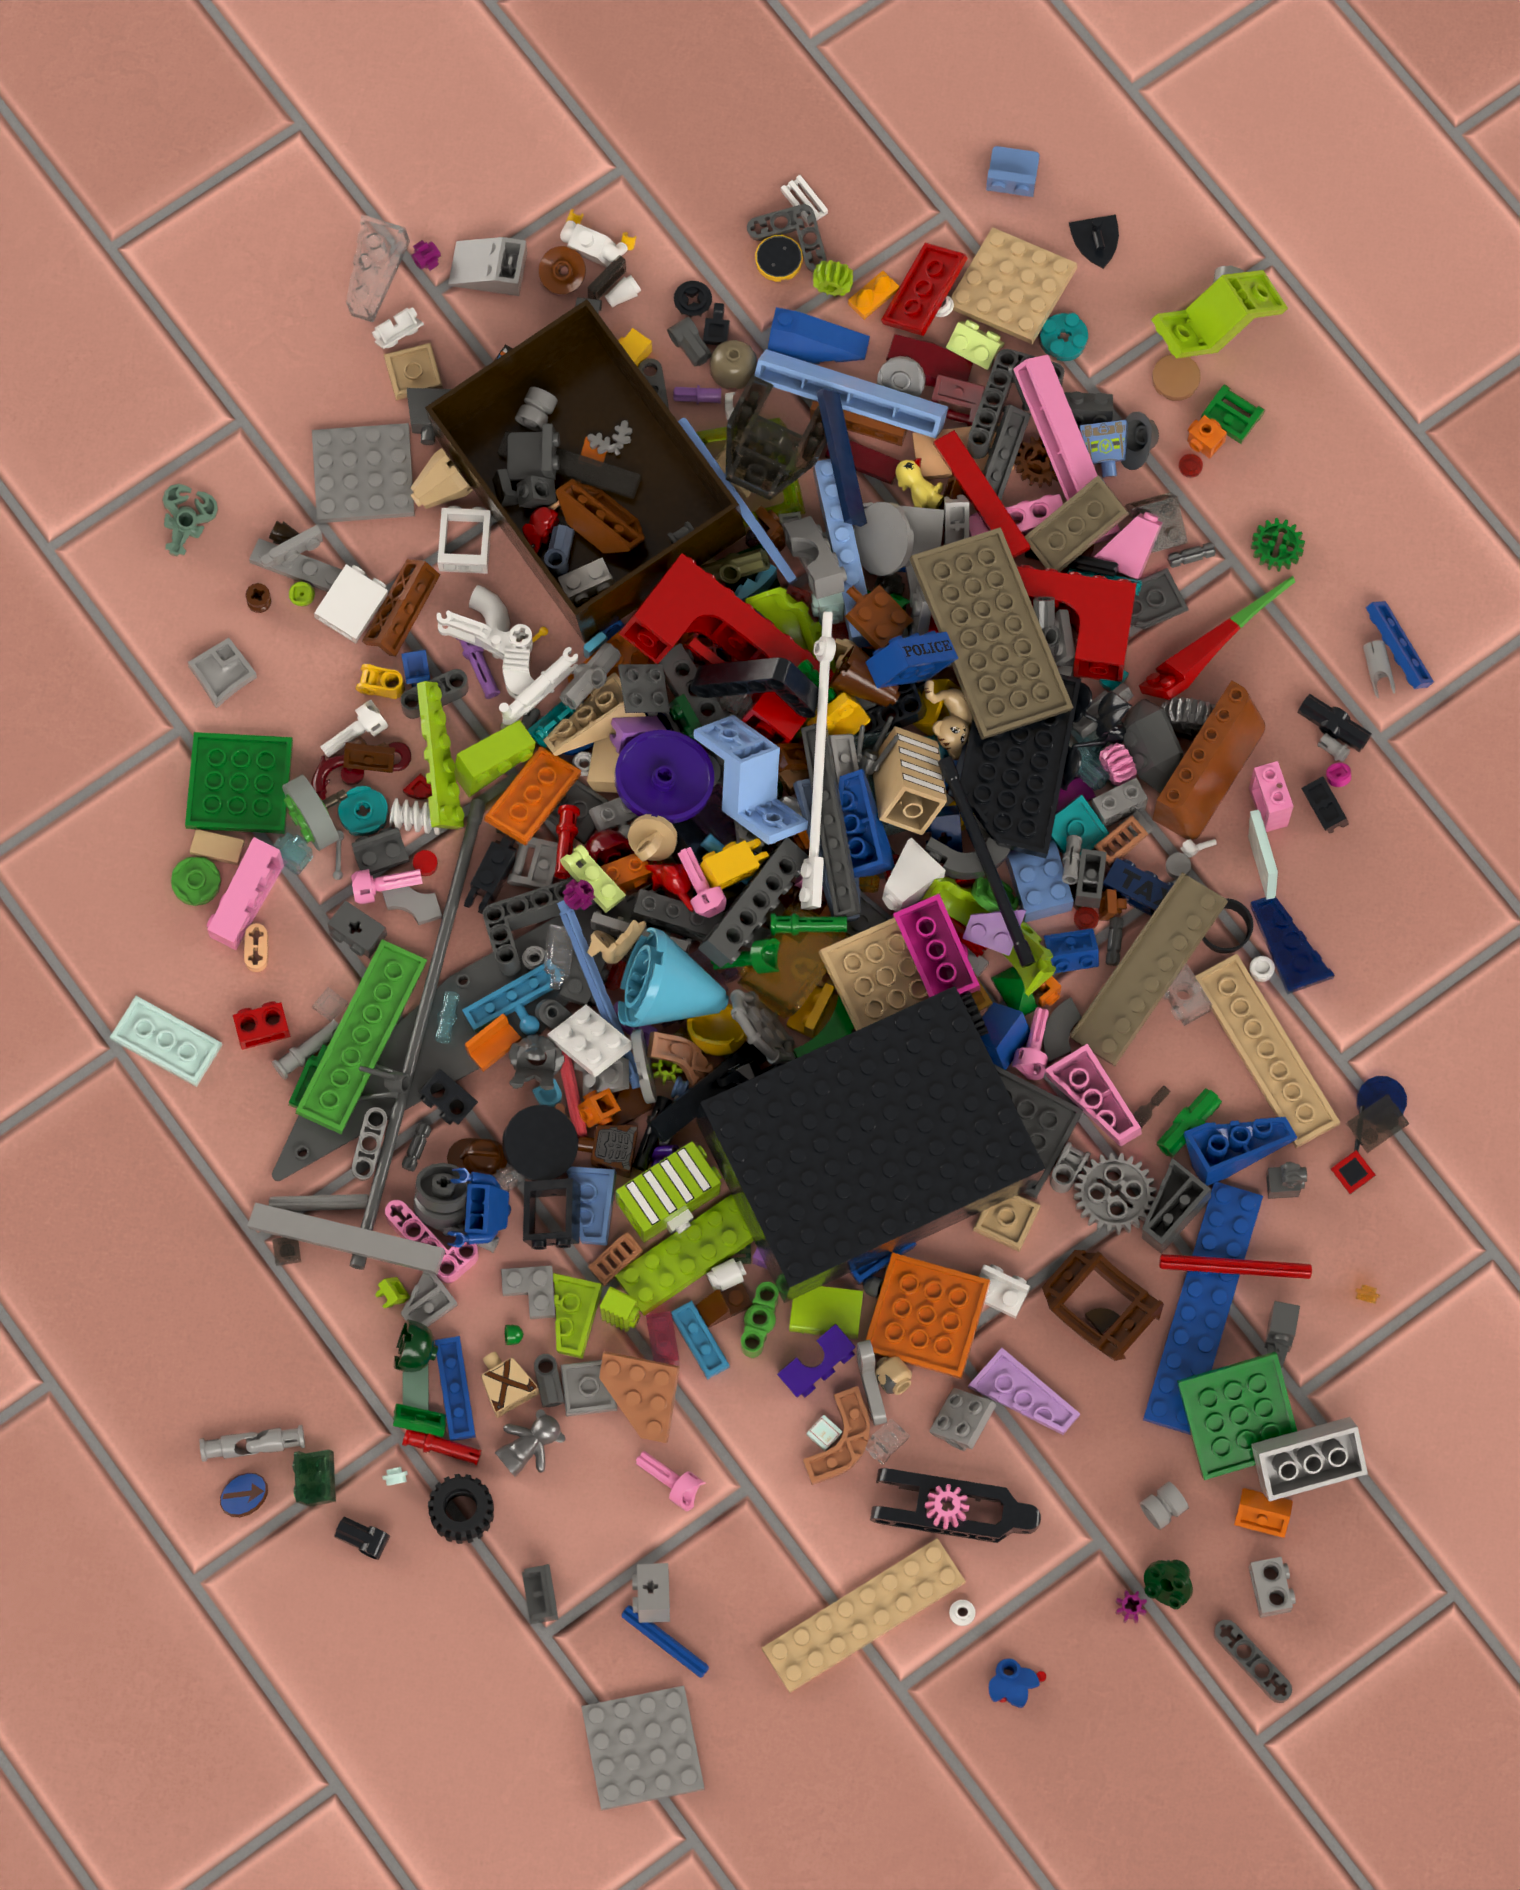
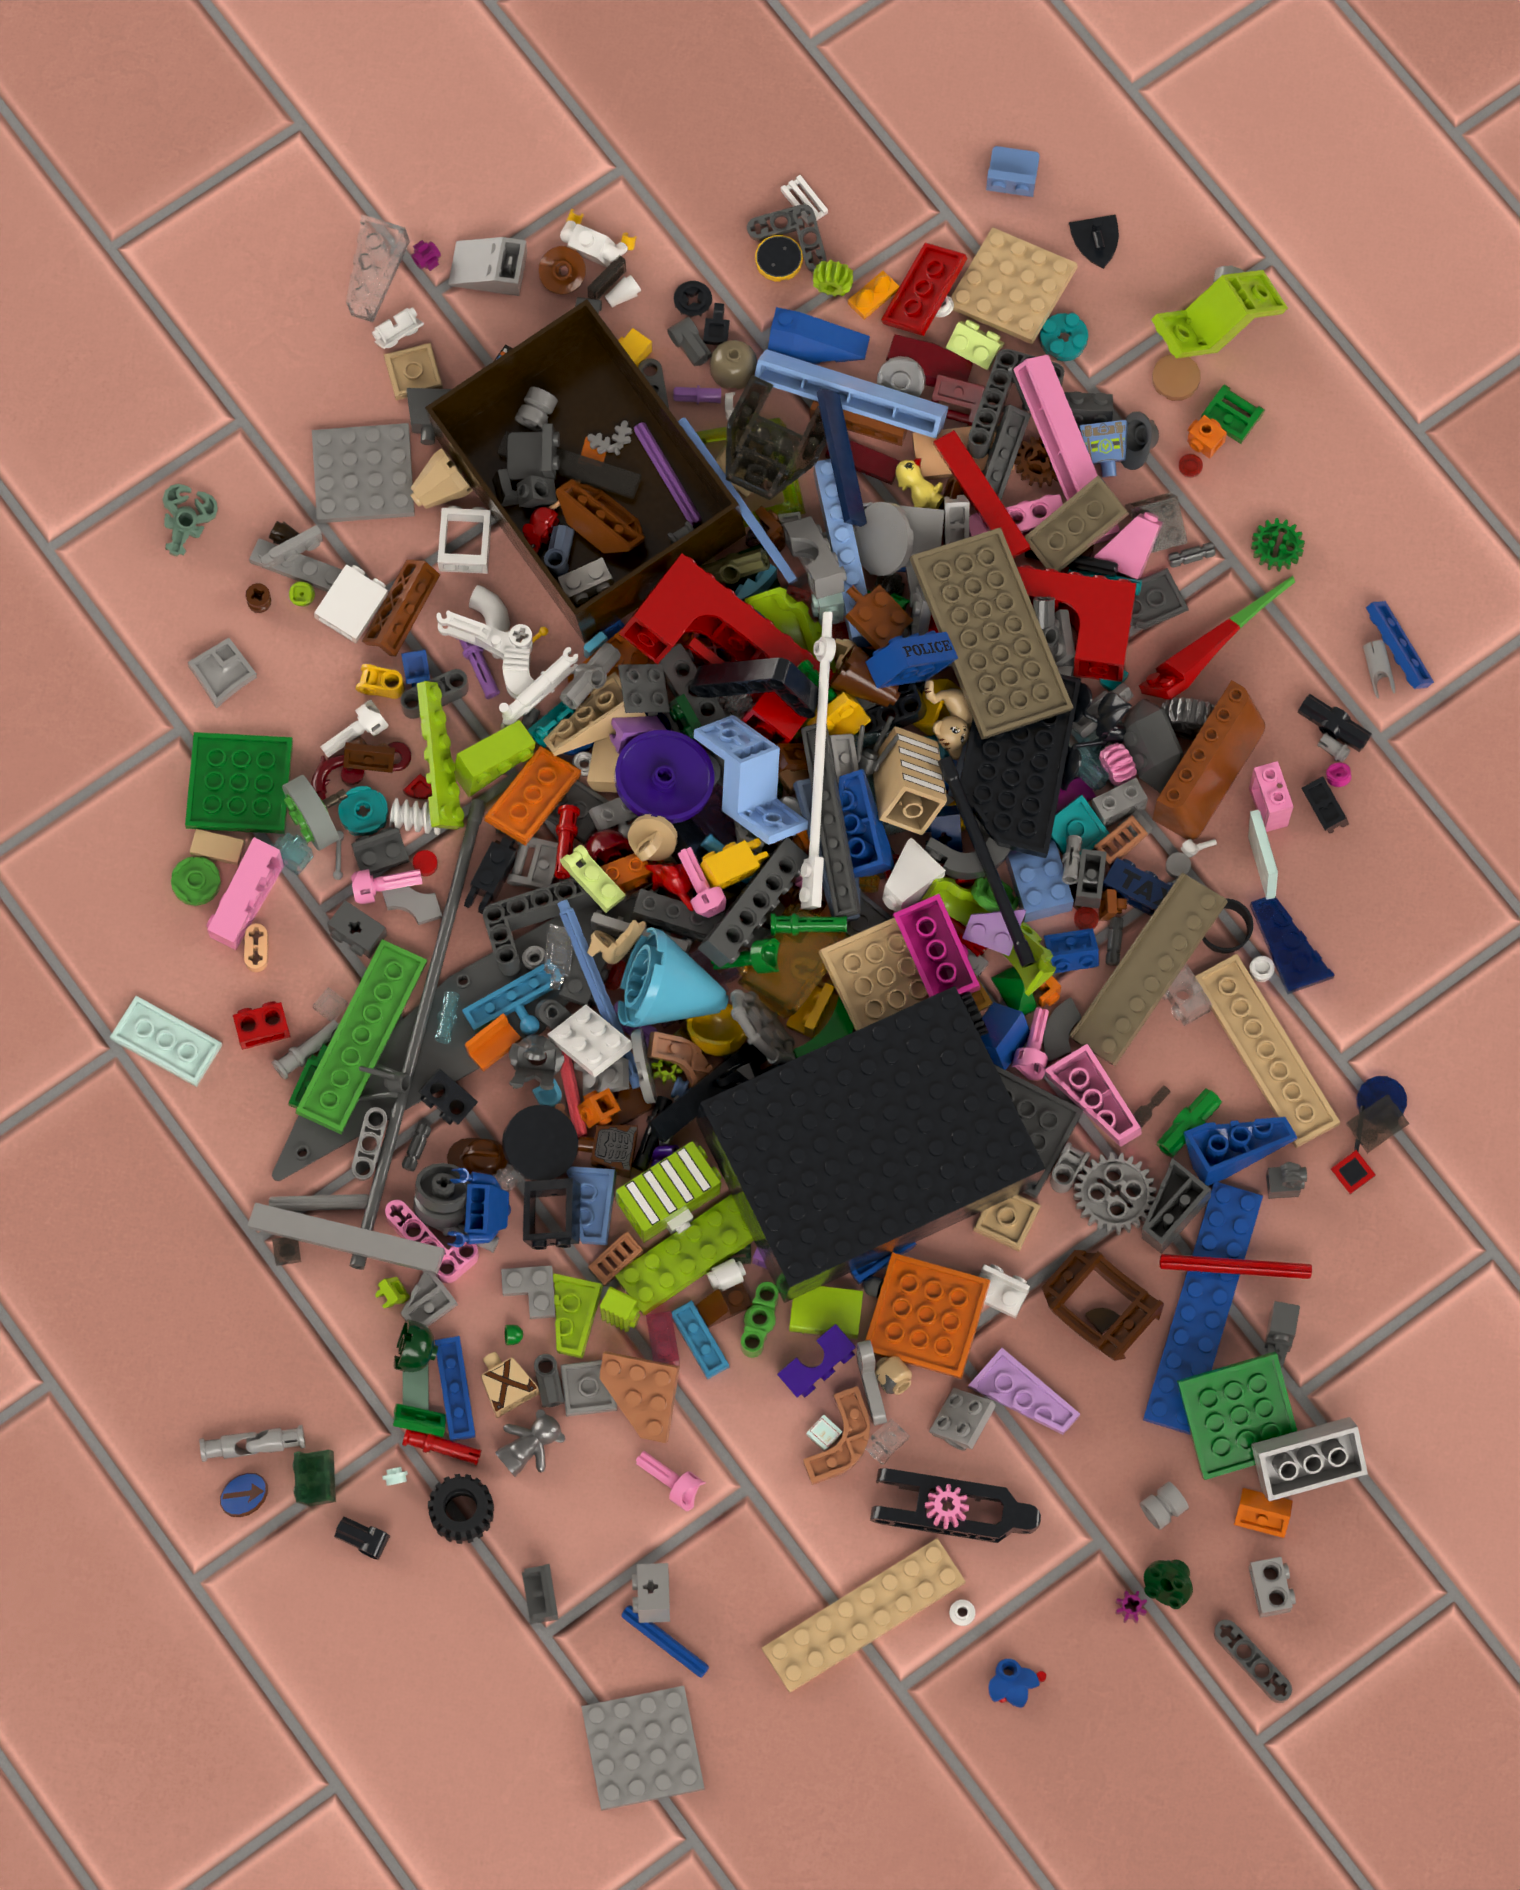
magenta gear [563,879,595,910] -> none
clear yellow plate [1355,1285,1380,1304] -> none
none -> medium lavender axle [634,422,702,526]

